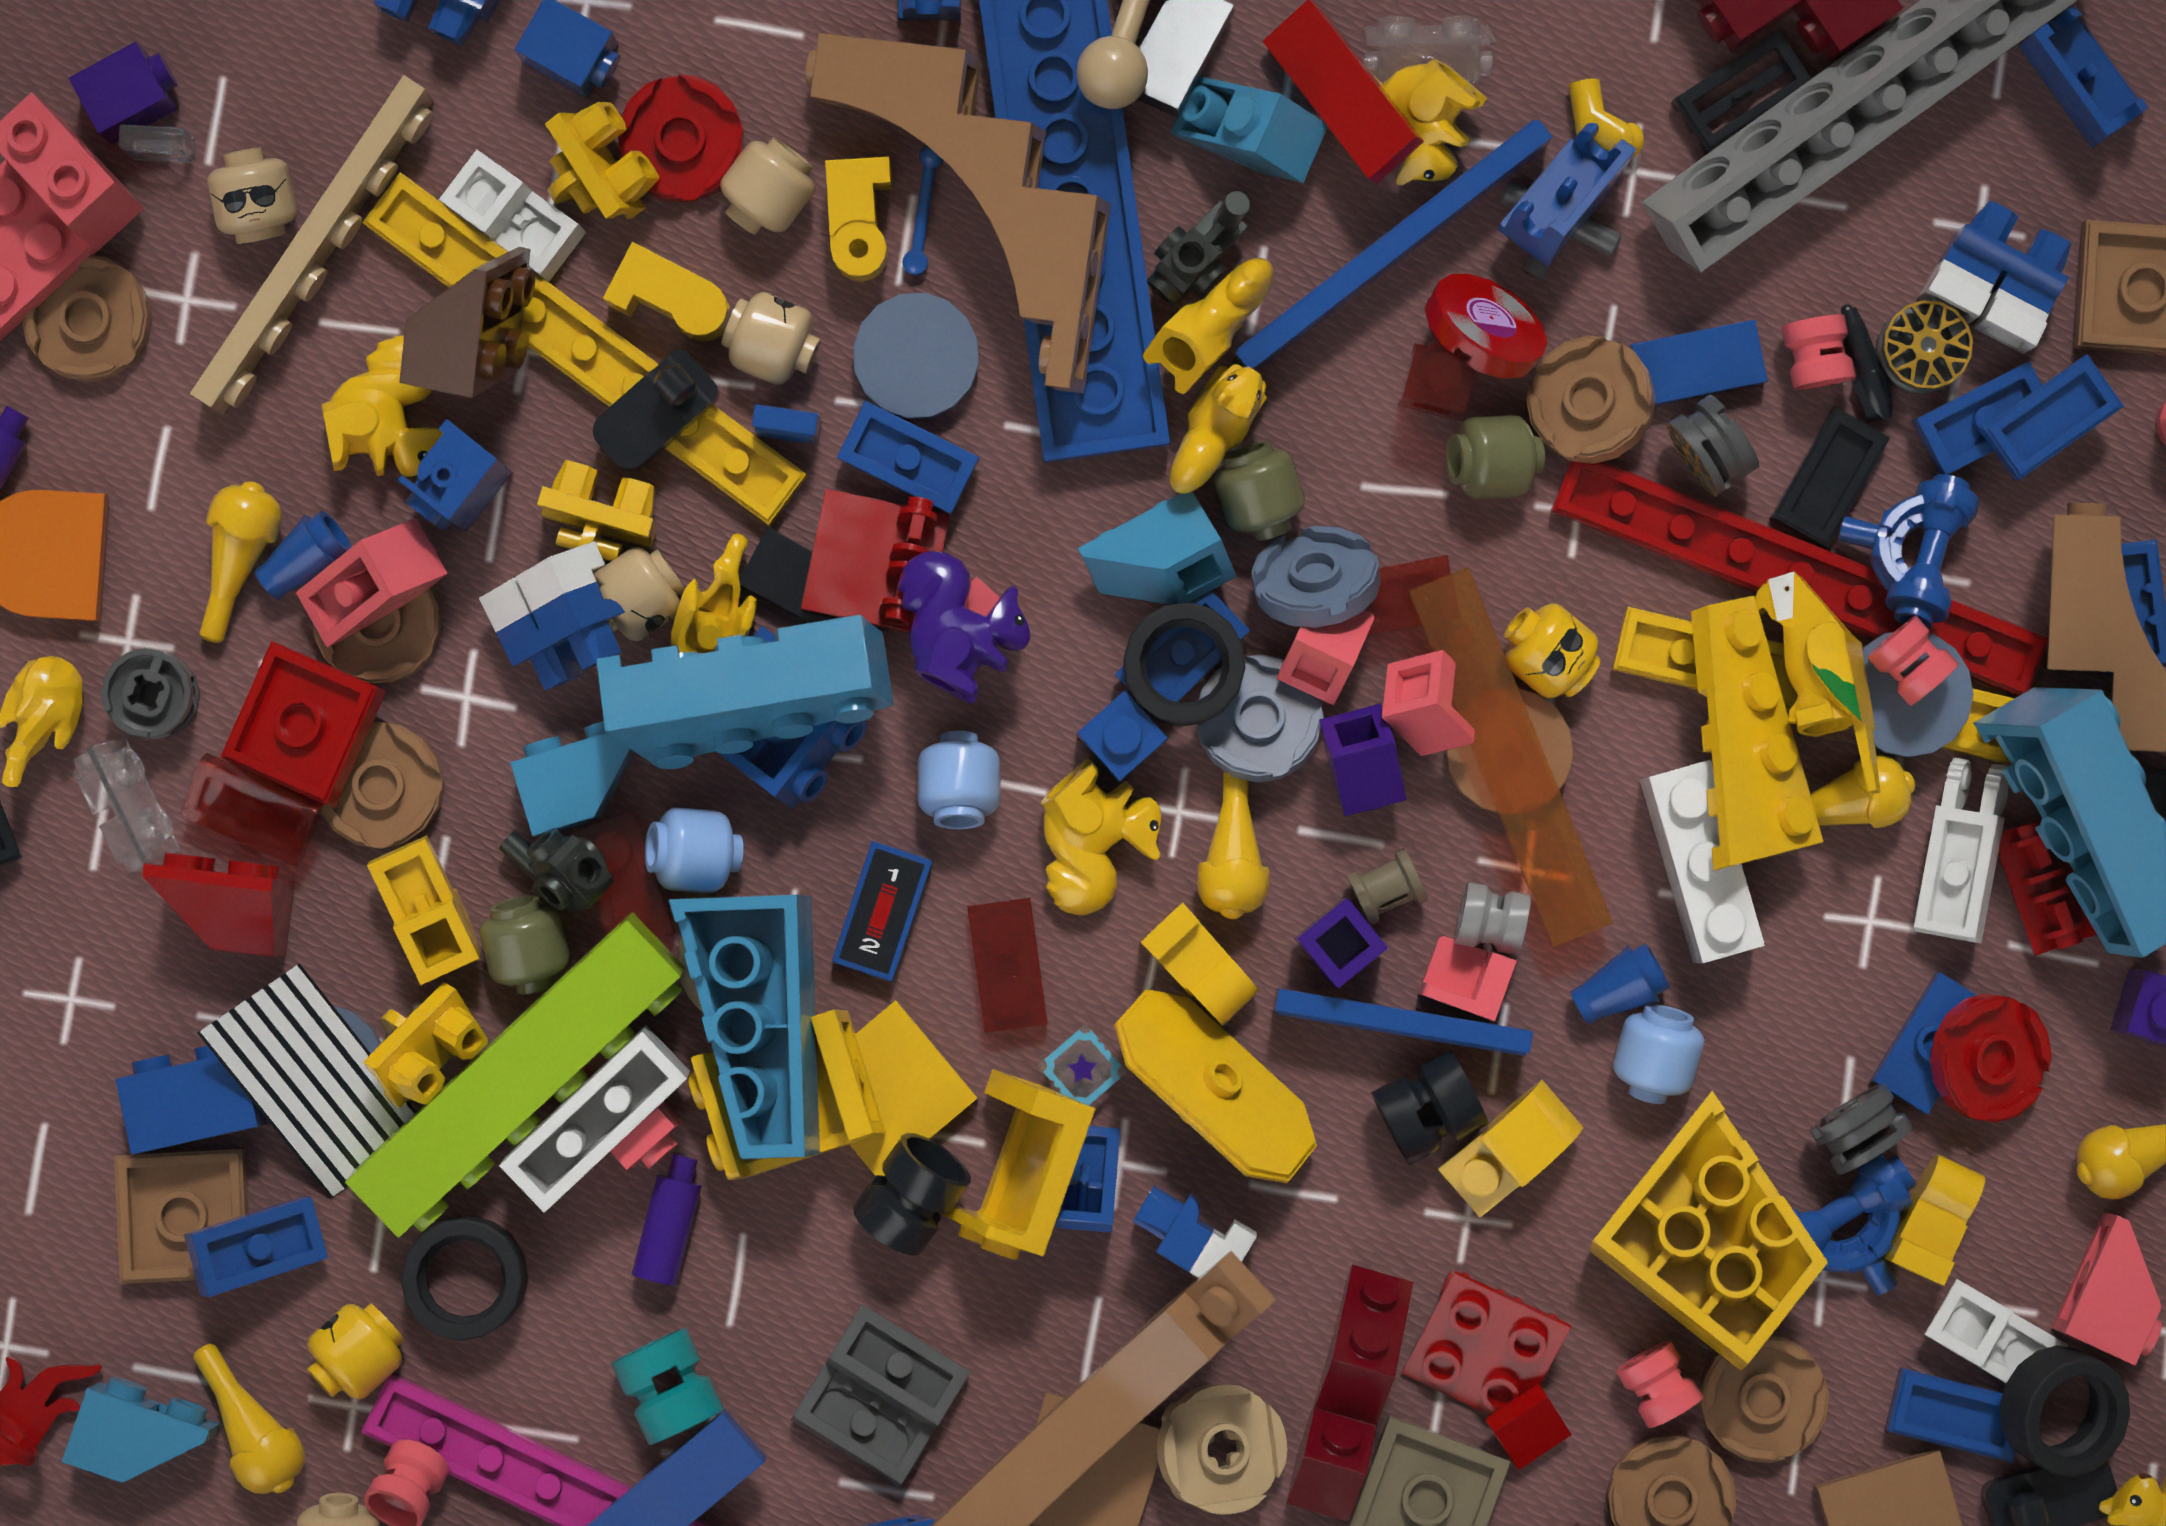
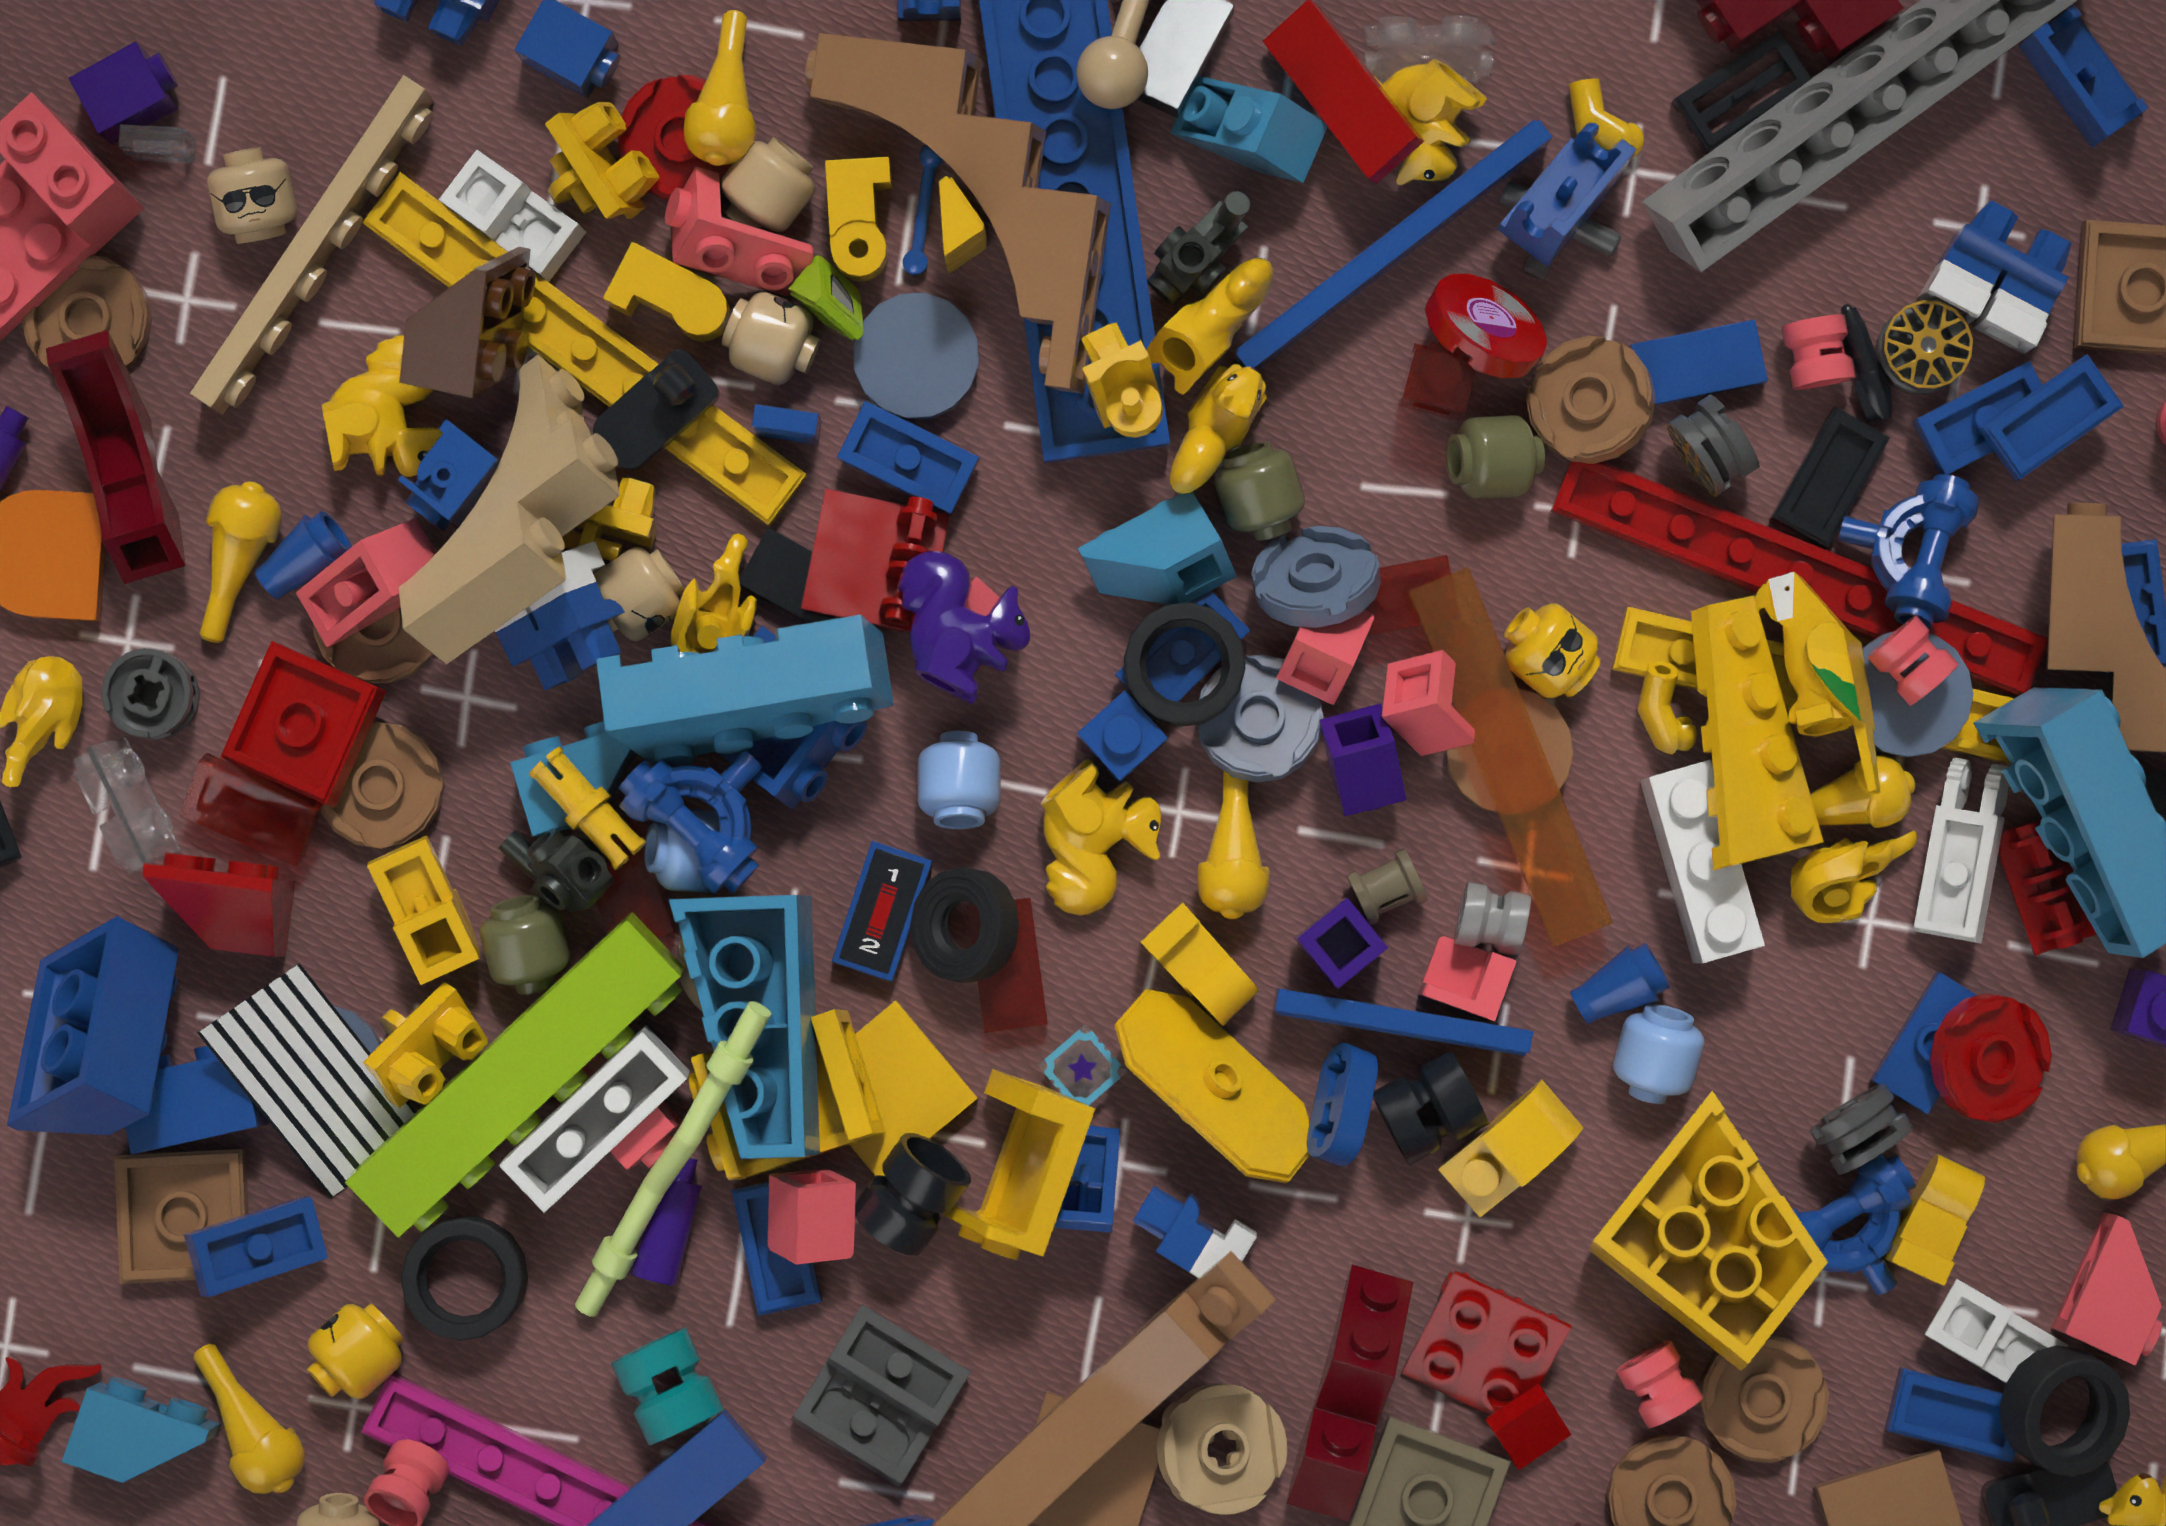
none -> blue slope [7,916,179,1135]
none -> dark red arch [46,330,186,584]
none -> tan arch [398,355,620,664]
none -> yellow pin [528,747,646,870]
none -> yellowish green bar [575,1001,772,1317]
none -> blue piece [619,751,762,894]
none -> coral bracket [665,166,814,296]
none -> yellow piece [684,10,757,166]
none -> blue tile [731,1181,822,1316]
none -> coral panel [768,1168,856,1265]
none -> lime slope [789,255,864,341]
none -> black tyre [910,867,1020,983]
none -> yellow slope [939,176,987,274]
none -> yellow hips [1081,322,1163,438]
none -> blue beam [1307,1042,1378,1167]
none -> yellow arm [1637,661,1697,755]
none -> yellow piece [1790,830,1917,923]

